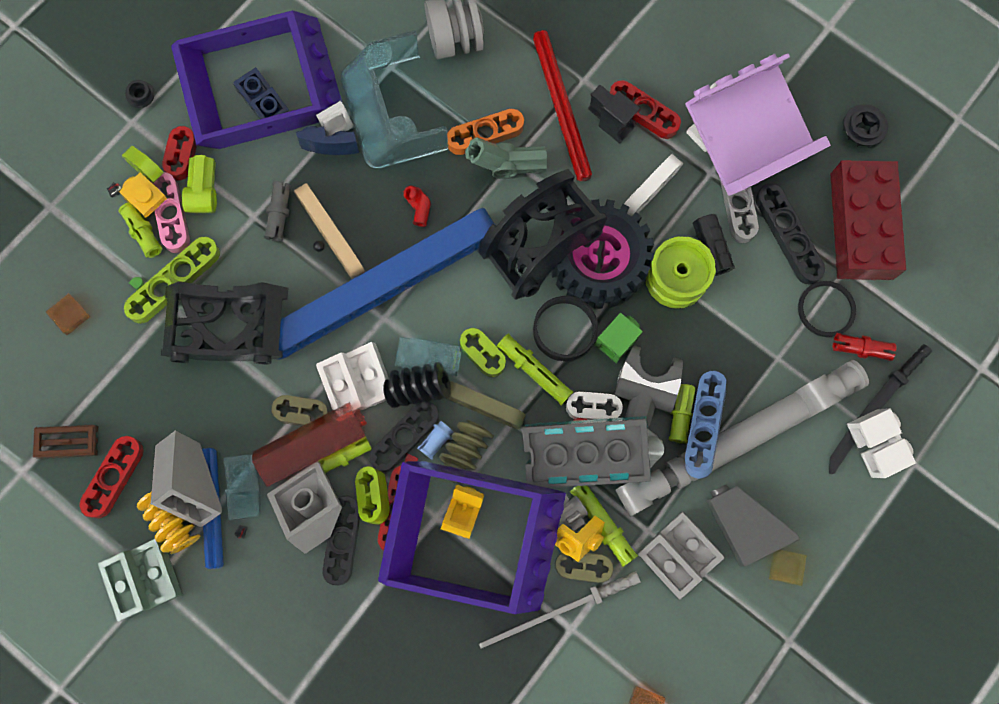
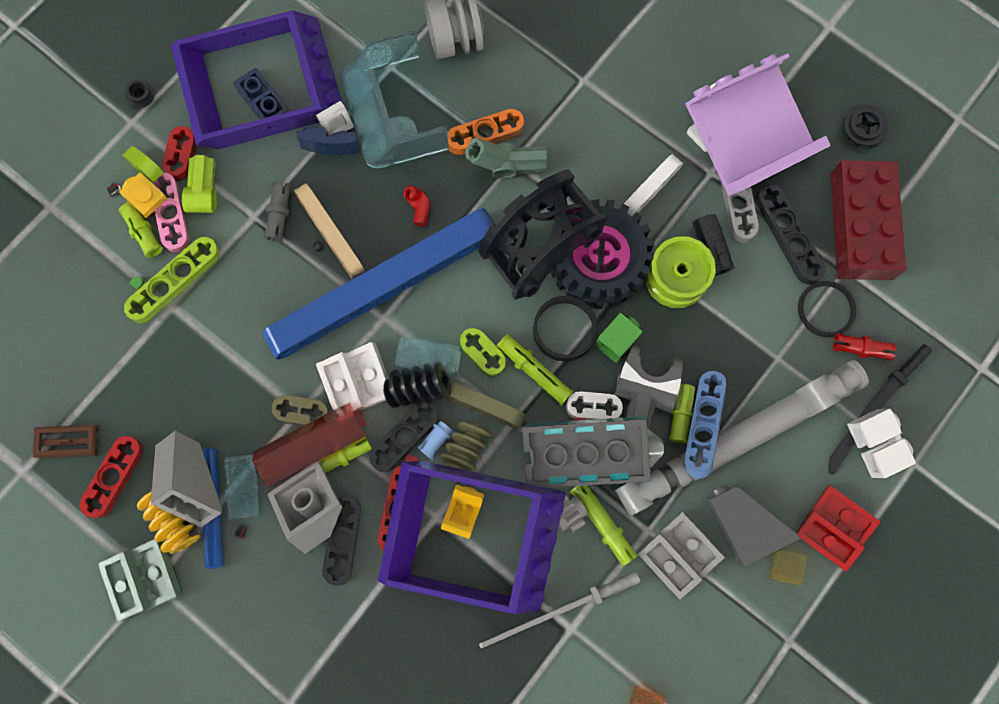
clear orange tile [46,293,90,335] -> none
black fence [161,281,288,365] -> none
lime beam [355,466,390,525] -> none
red axle [533,30,592,182] -> none
yellow bracket [555,516,605,562] -> none
olive beam [555,553,613,583] -> none
black piece [588,85,641,144] -> none
red beam [610,80,681,139] -> none
none -> red slope [796,484,881,572]

